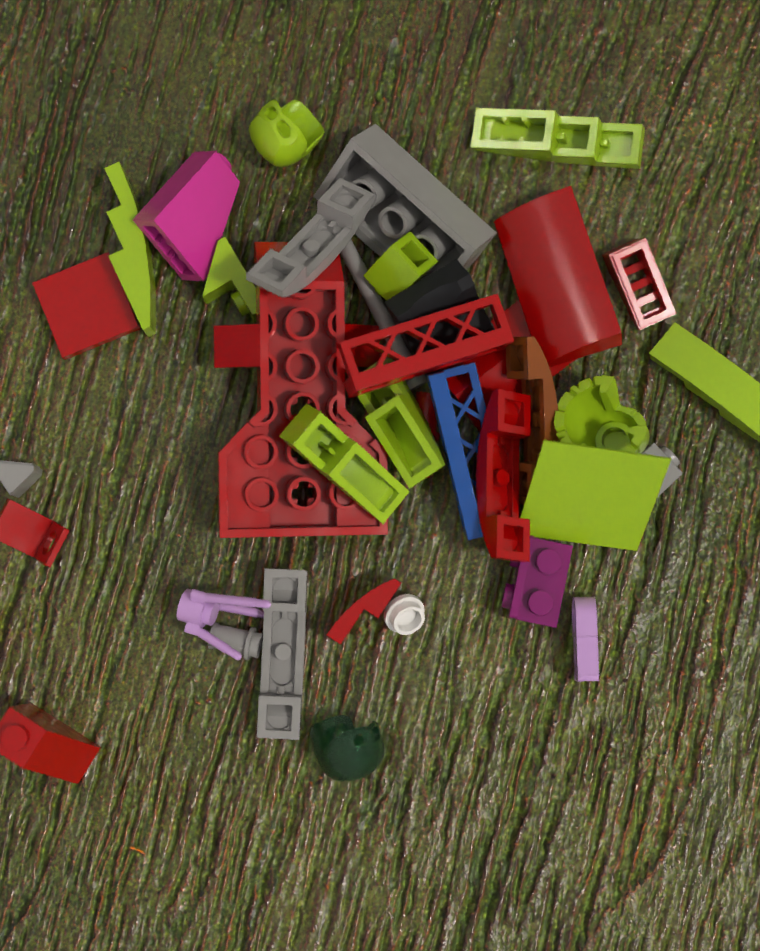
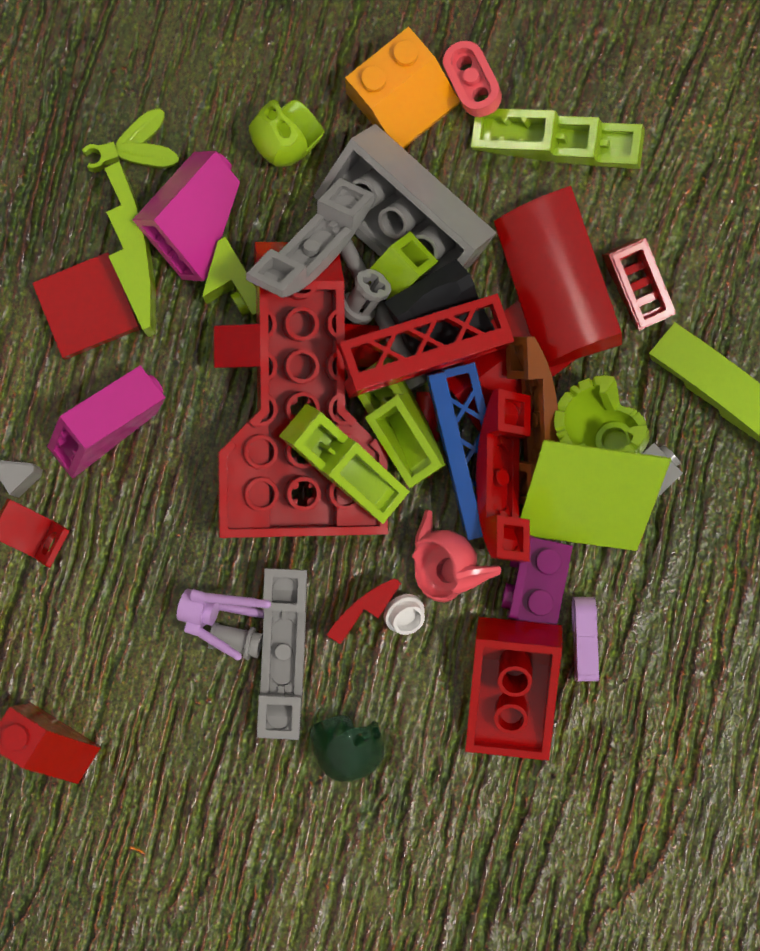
none -> dark pink slope [47,365,166,479]
none -> lime piece [82,109,179,173]
none -> light grey bush [344,269,391,325]
none -> light orange slope [345,26,460,149]
none -> coral piece [412,509,501,603]
none -> coral plate [443,41,502,117]
none -> red slope [465,616,562,761]

